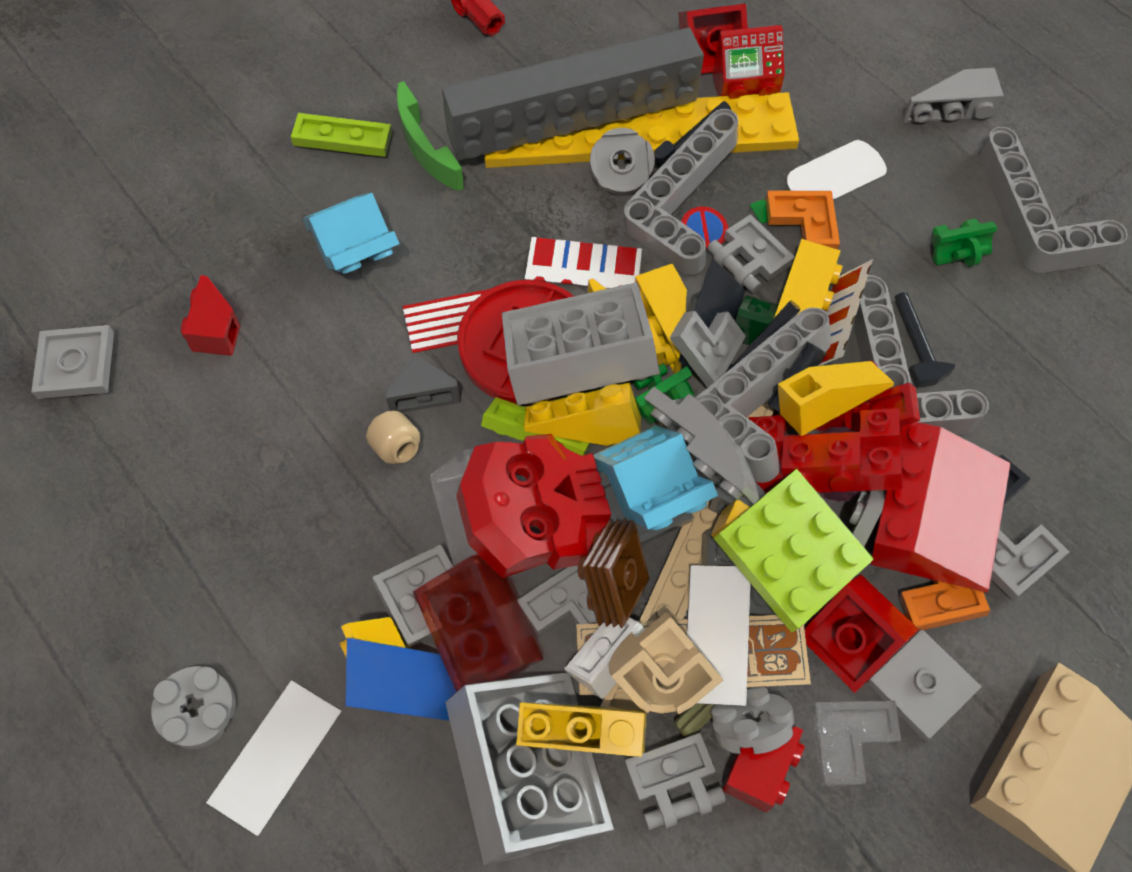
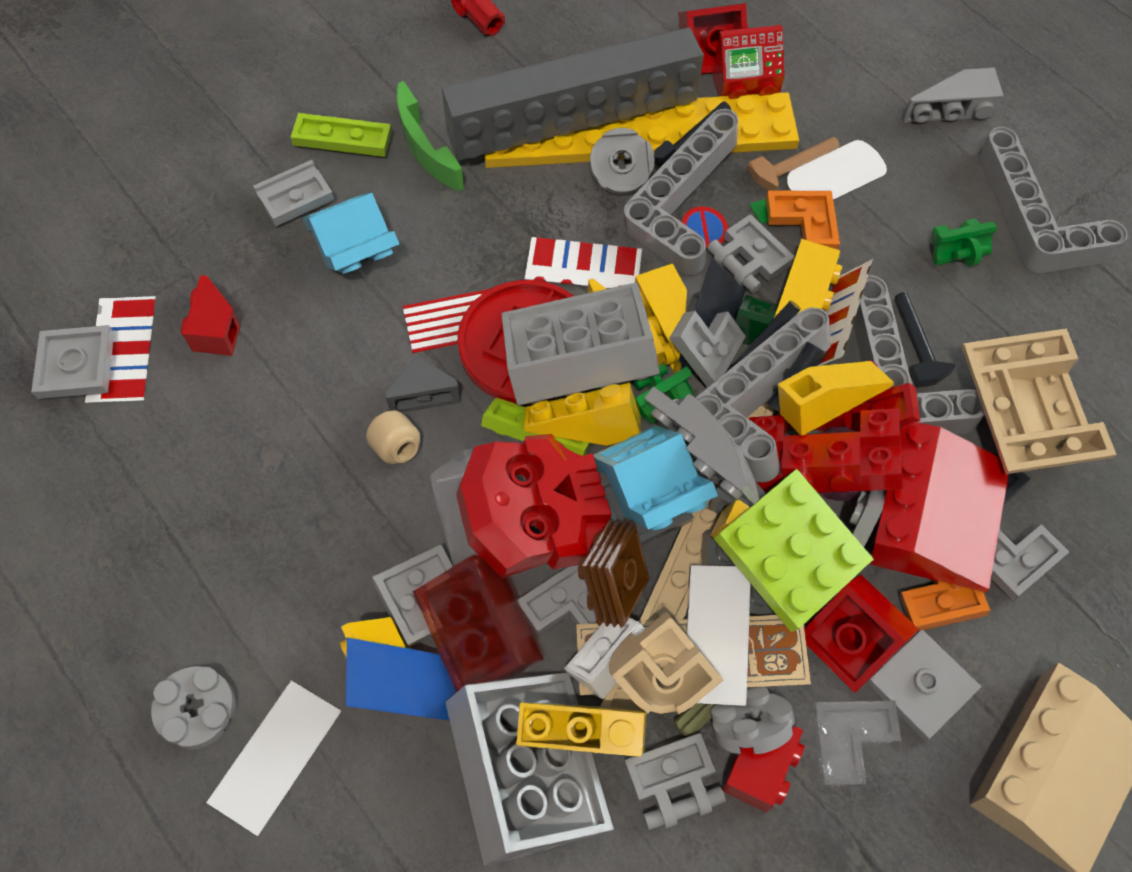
none -> sticker [85,296,156,403]
none -> light grey plate [253,160,334,227]
none -> medium nougat piece [747,137,839,191]
none -> tan slope [962,328,1116,474]

